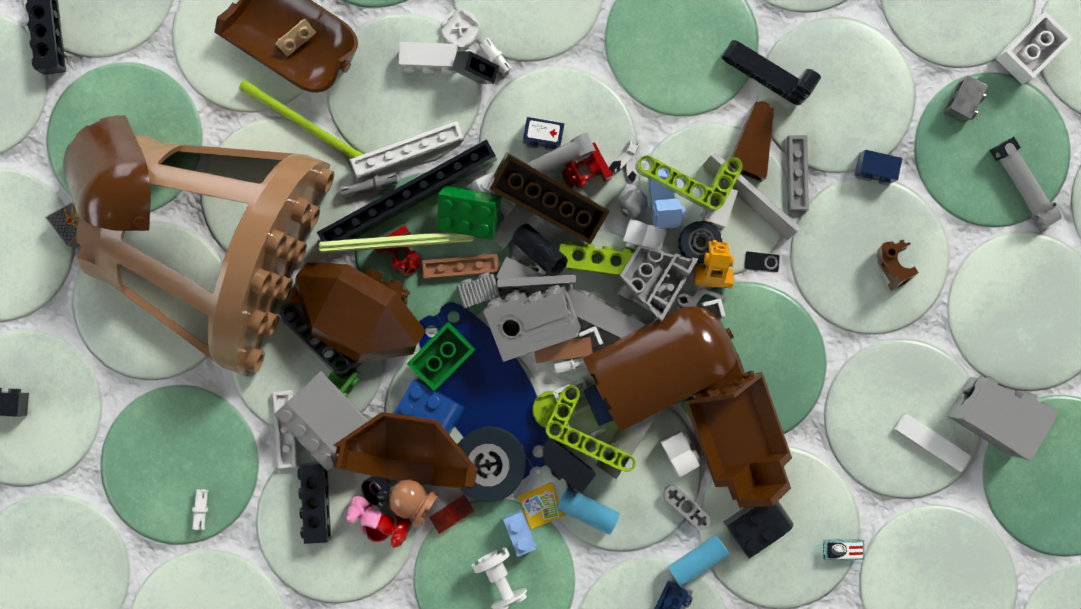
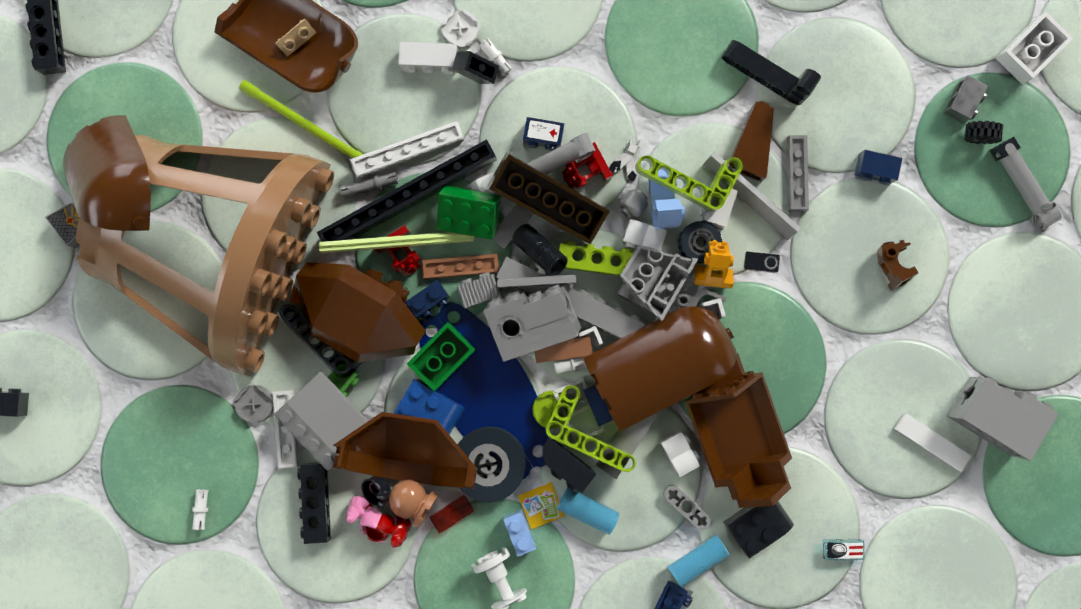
none -> light grey tile [235,385,274,423]
none -> dark blue brick [405,280,450,319]
none -> black tyre [964,121,1003,144]

